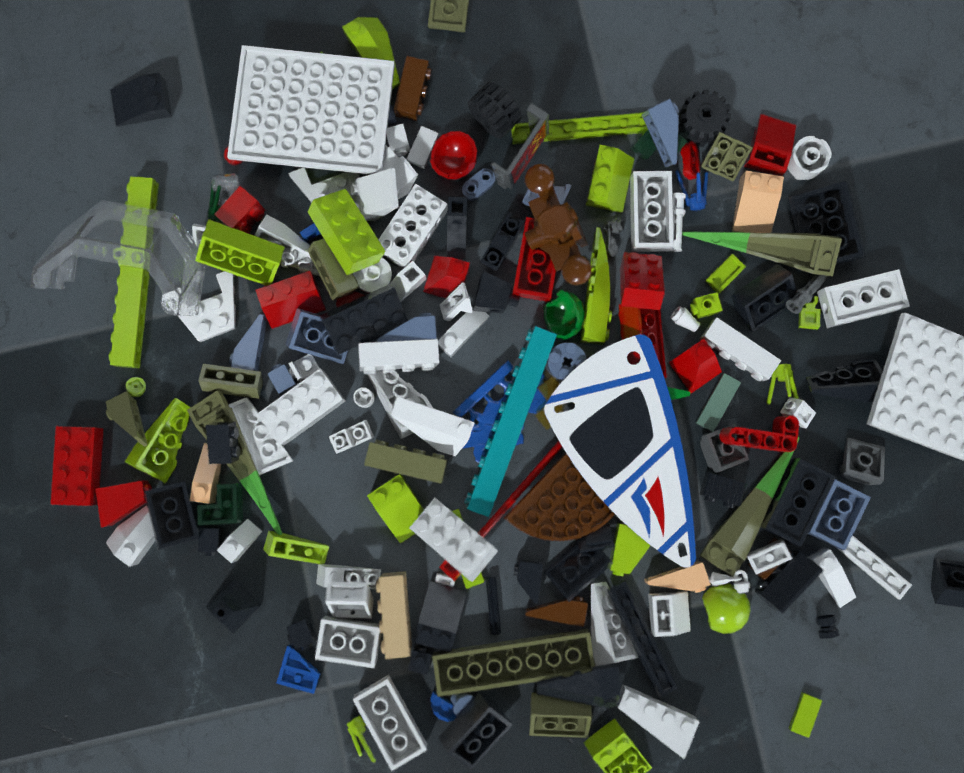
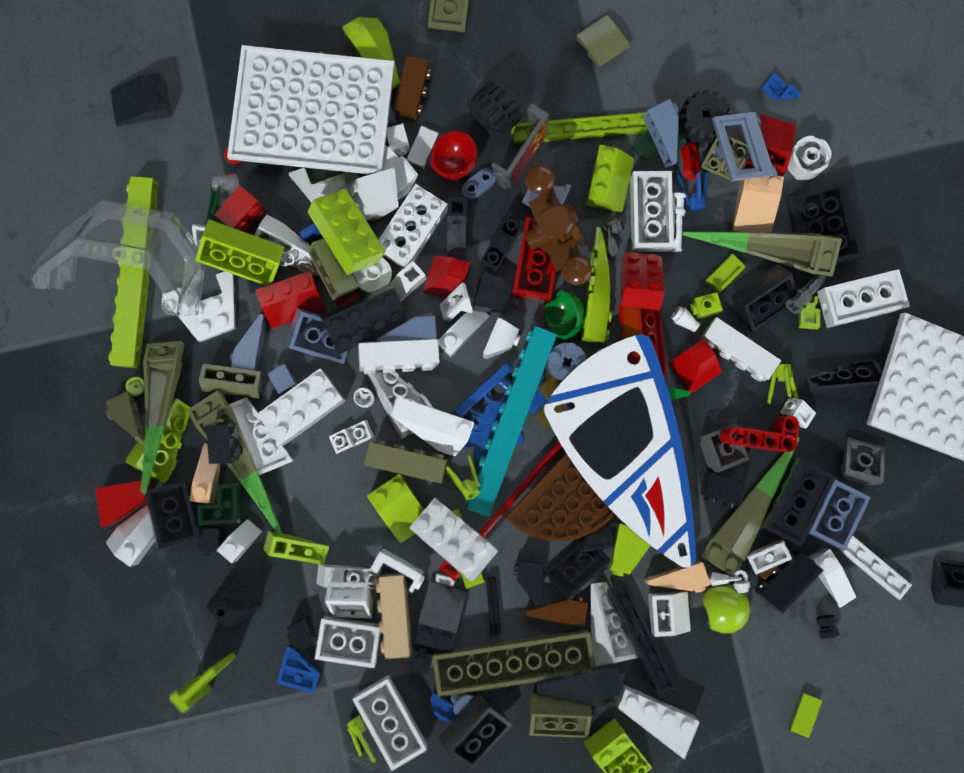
red brick [51,426,104,506] -> none
white bracket [288,354,320,381] -> none
sand green tile [695,373,741,432] -> none
none -> olive plate [141,341,185,494]
none -> lime fence [169,652,236,713]
none -> white panel [370,549,425,592]
none -> lime plant [445,455,481,500]
none -> white slope [483,318,521,359]
none -> olive slope [576,15,630,67]
none -> sand blue piece [712,112,778,182]
none -> blue slope [760,73,802,100]

